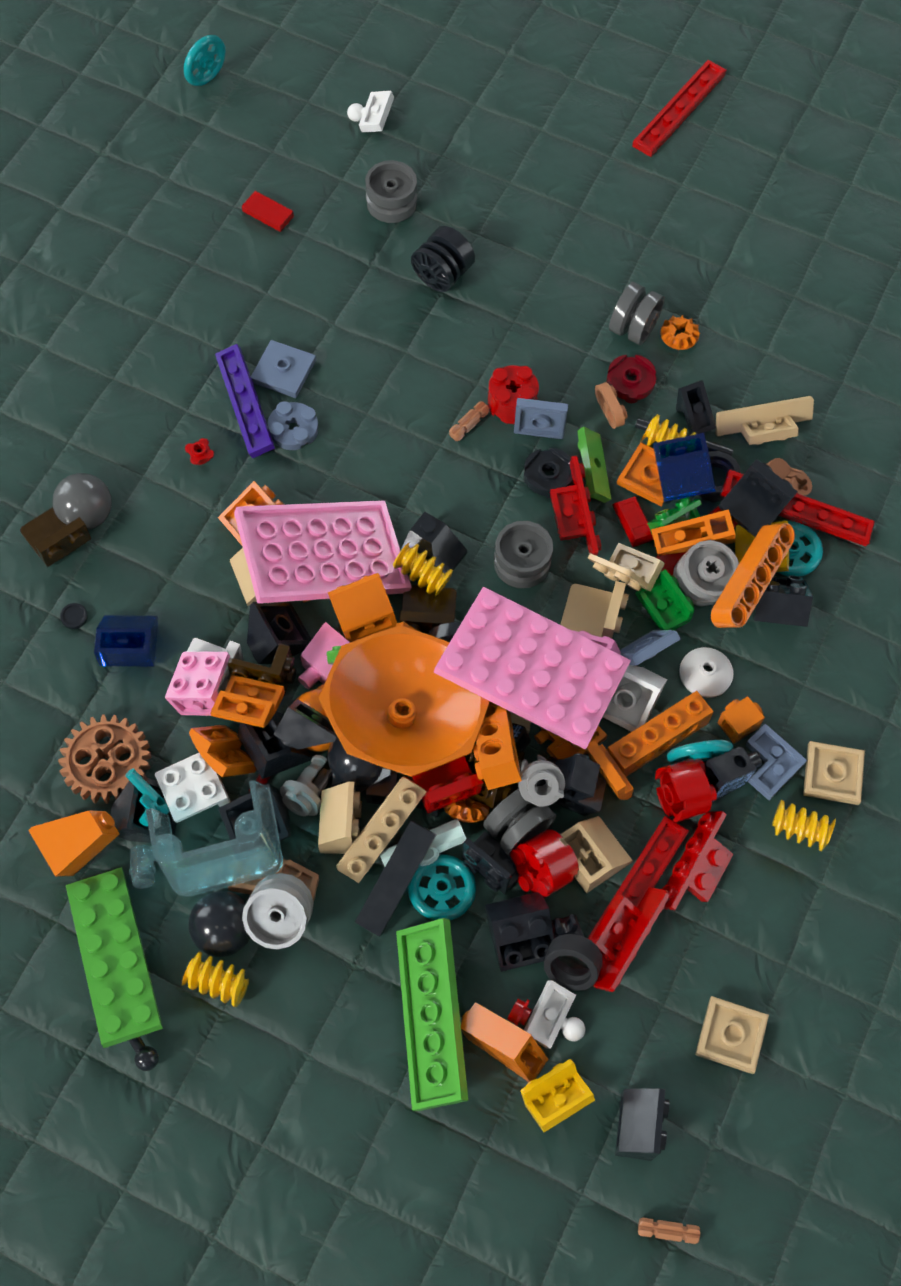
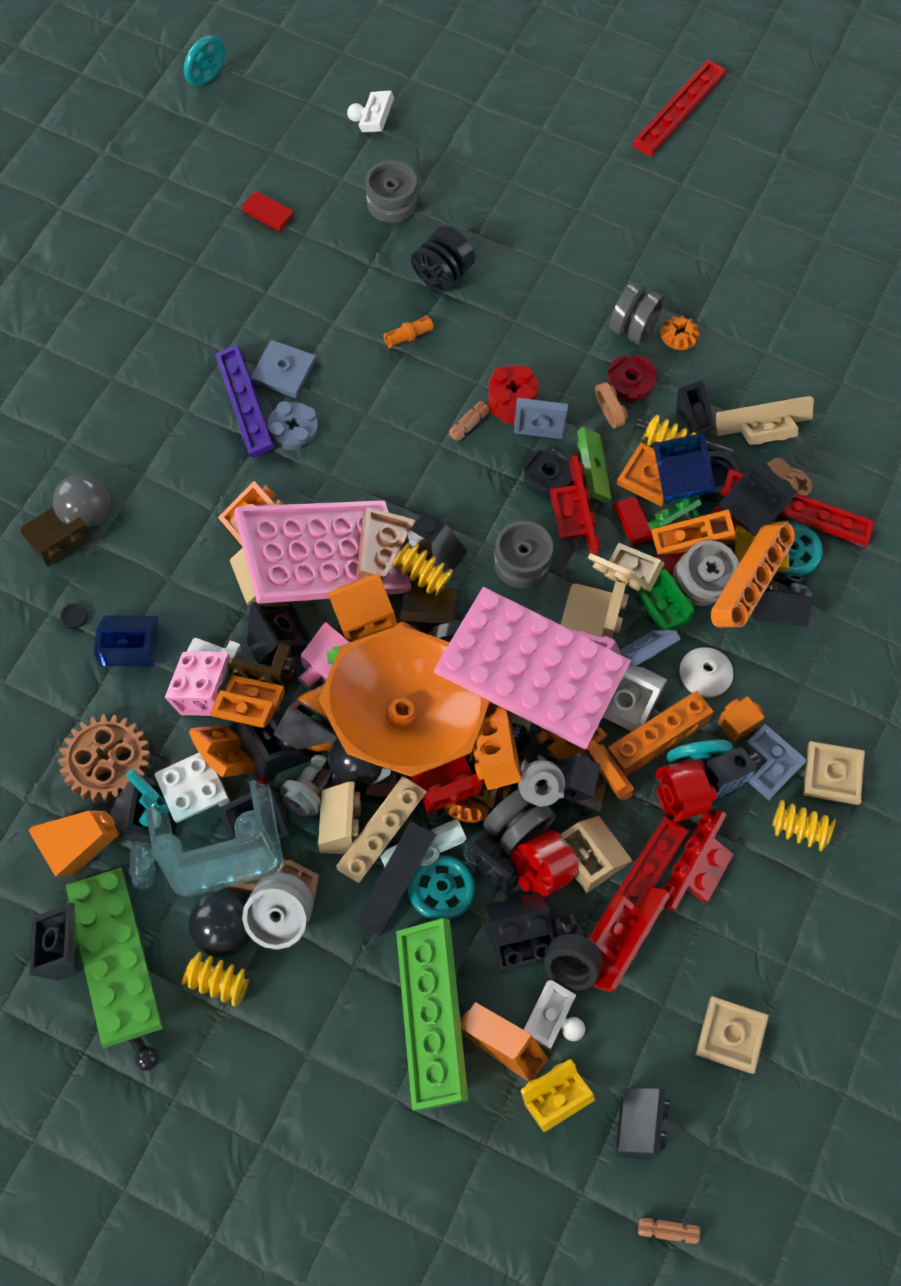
red plate [185,438,214,465] -> none
red plate [507,999,532,1027] -> none
none -> black slope [29,903,79,981]
none -> nougat wing [357,506,415,582]
none -> orange pin [383,315,433,348]

